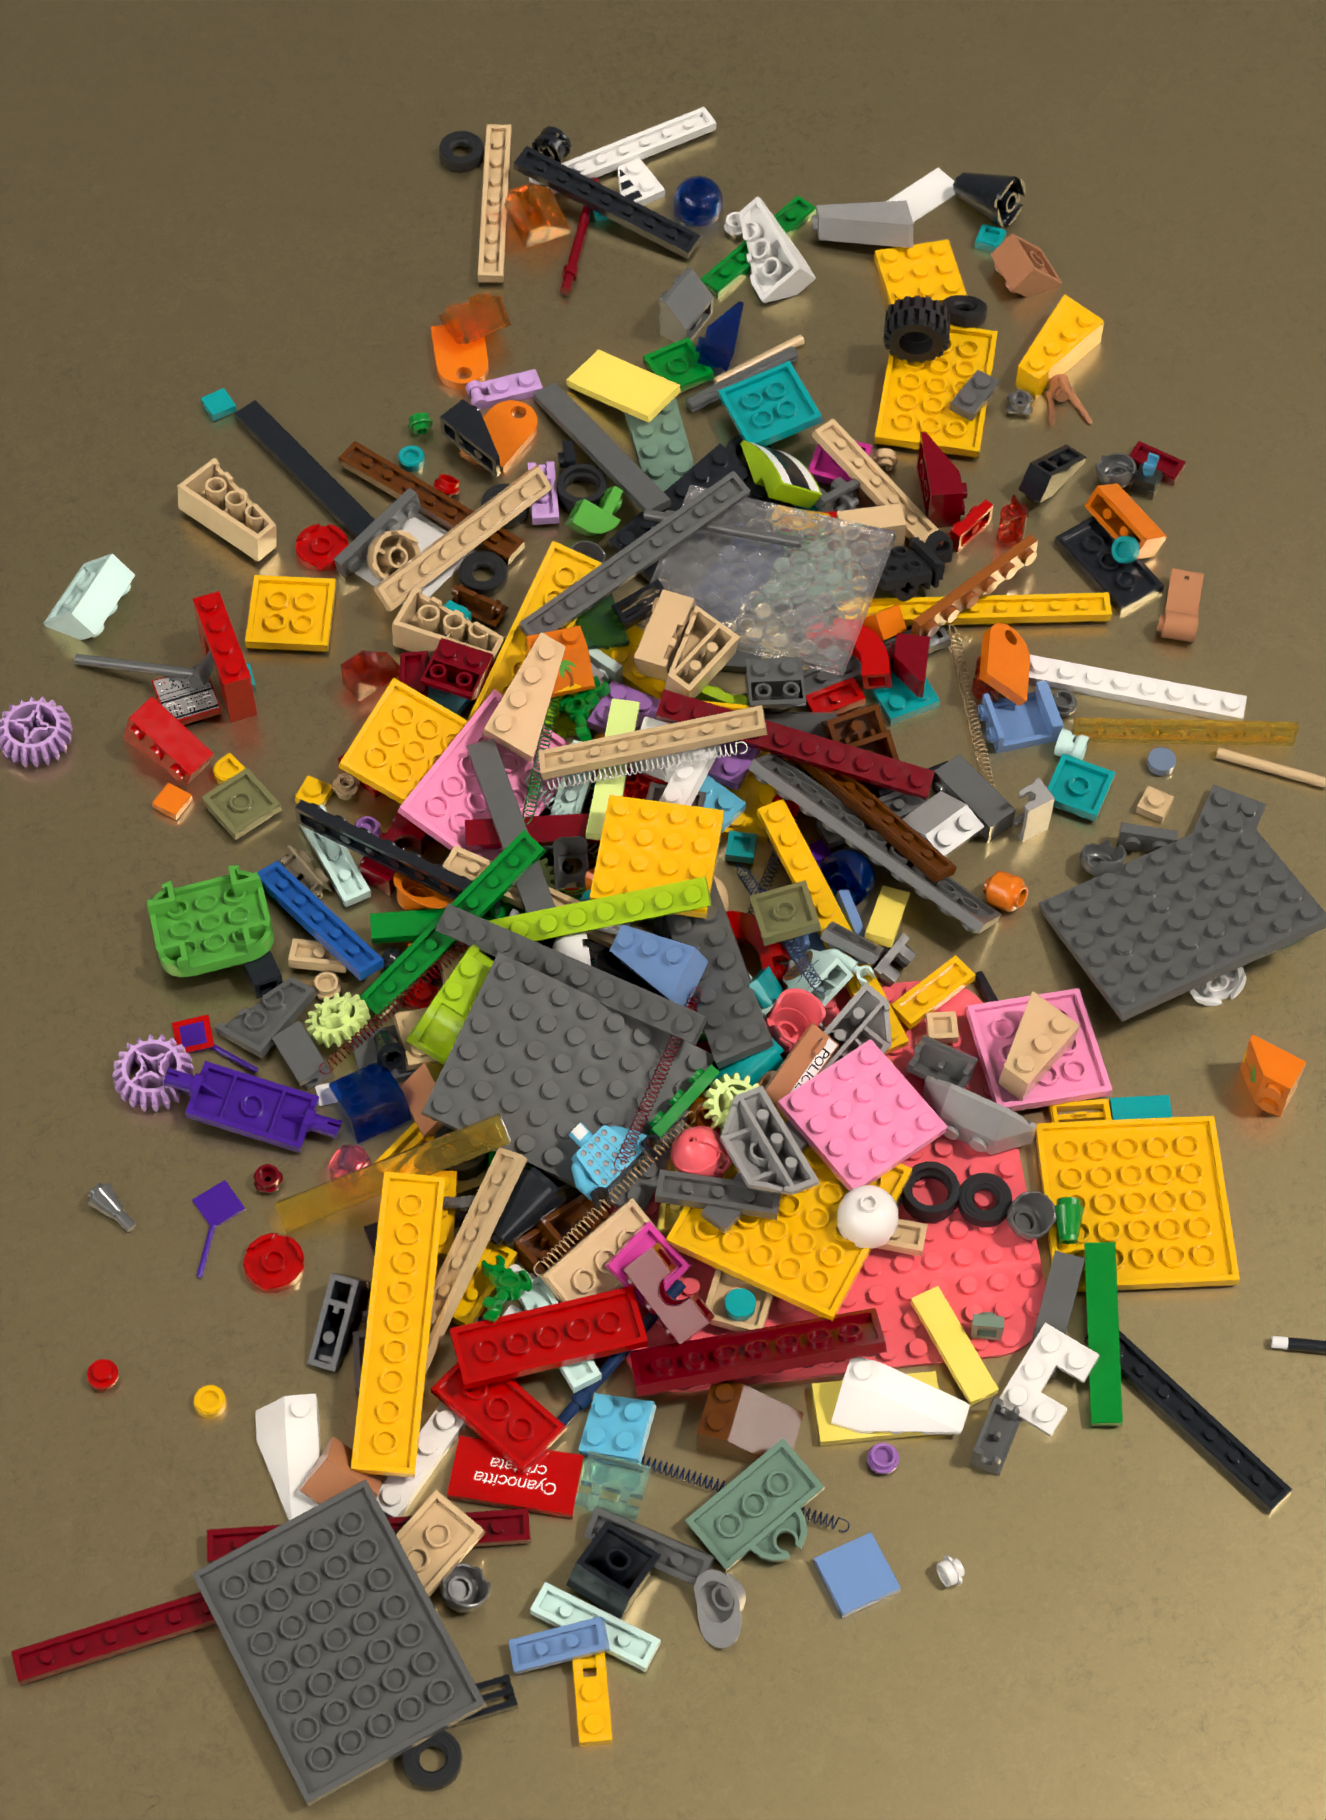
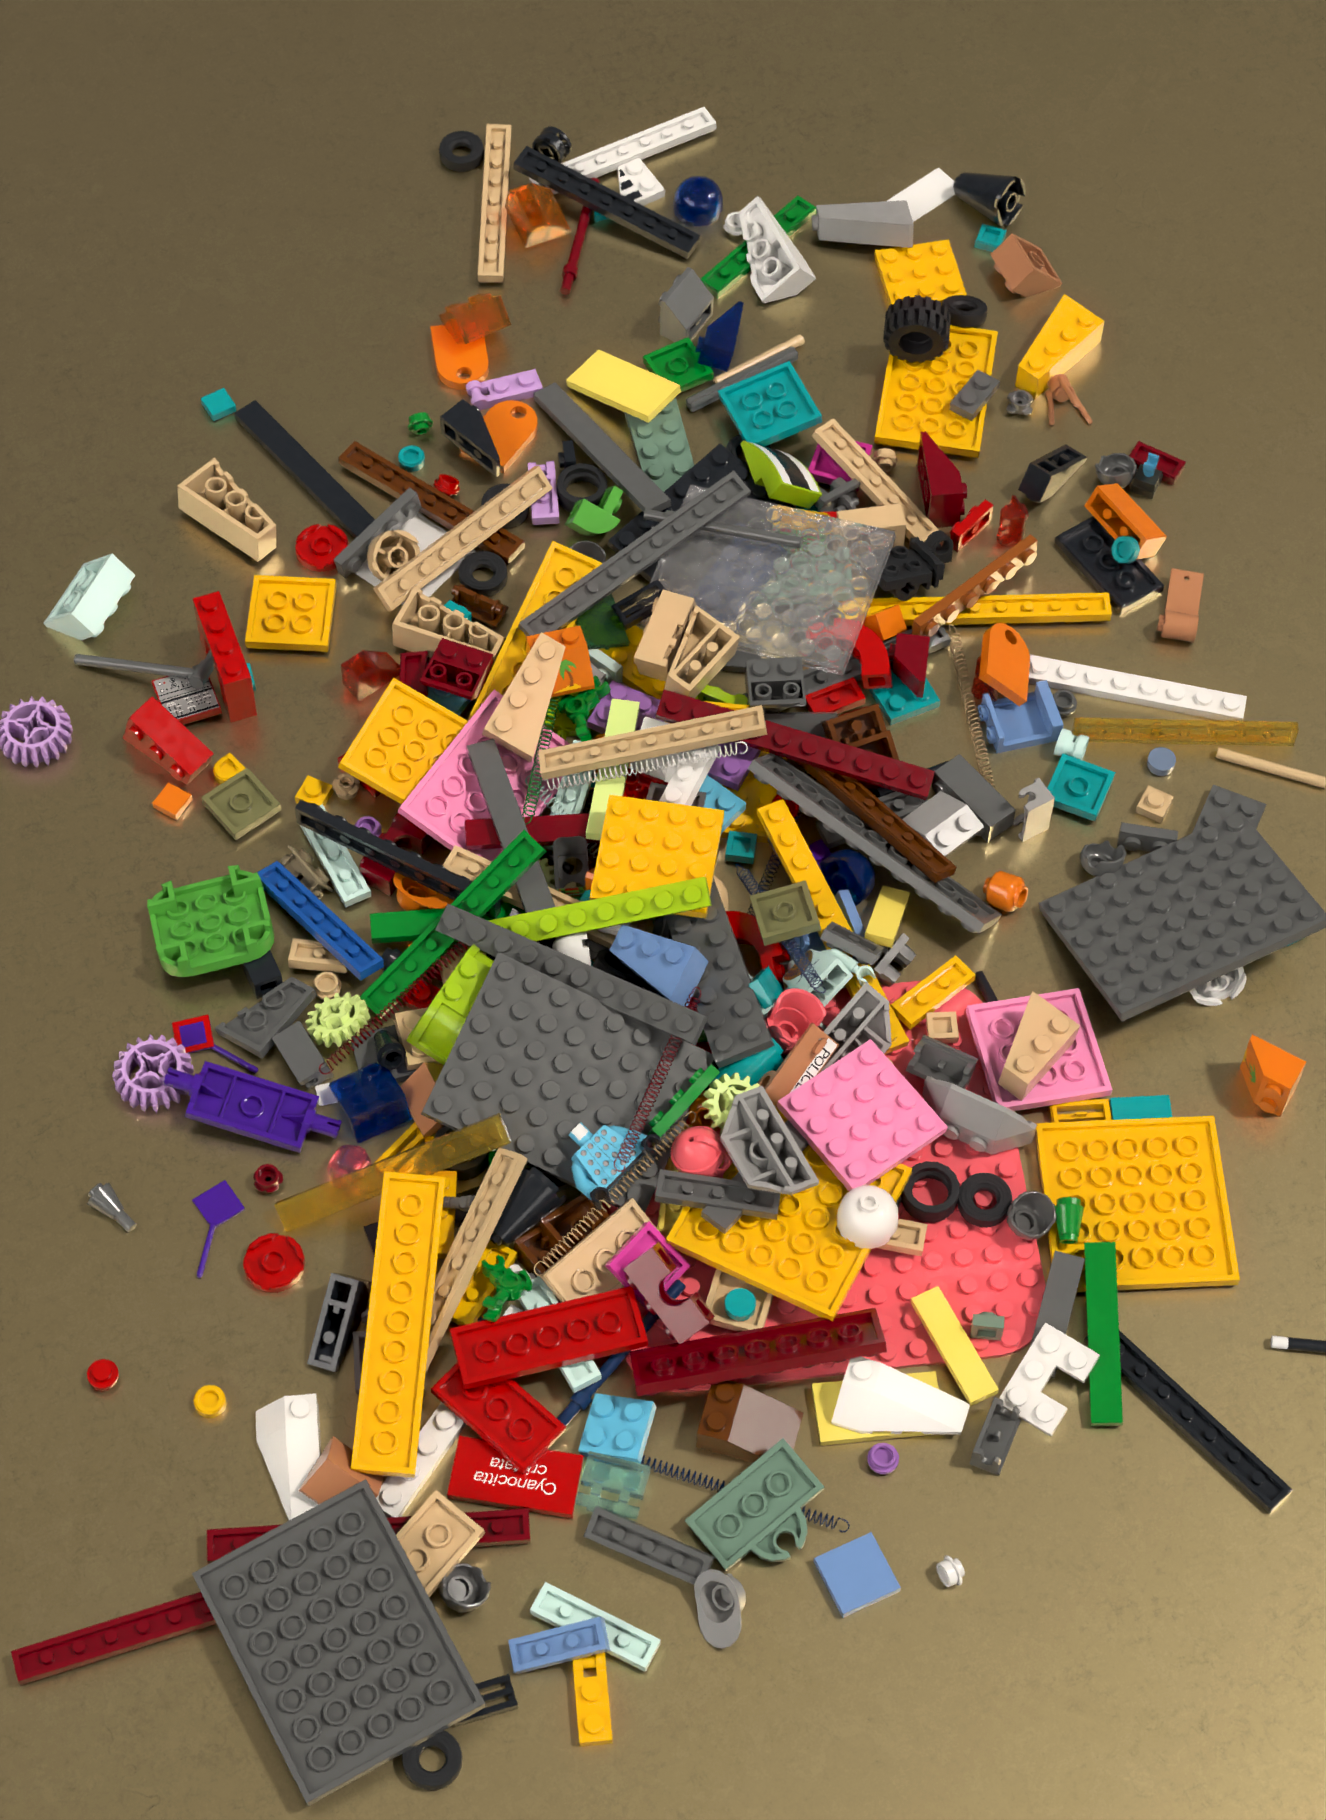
black slope [566,1521,661,1620] -> none

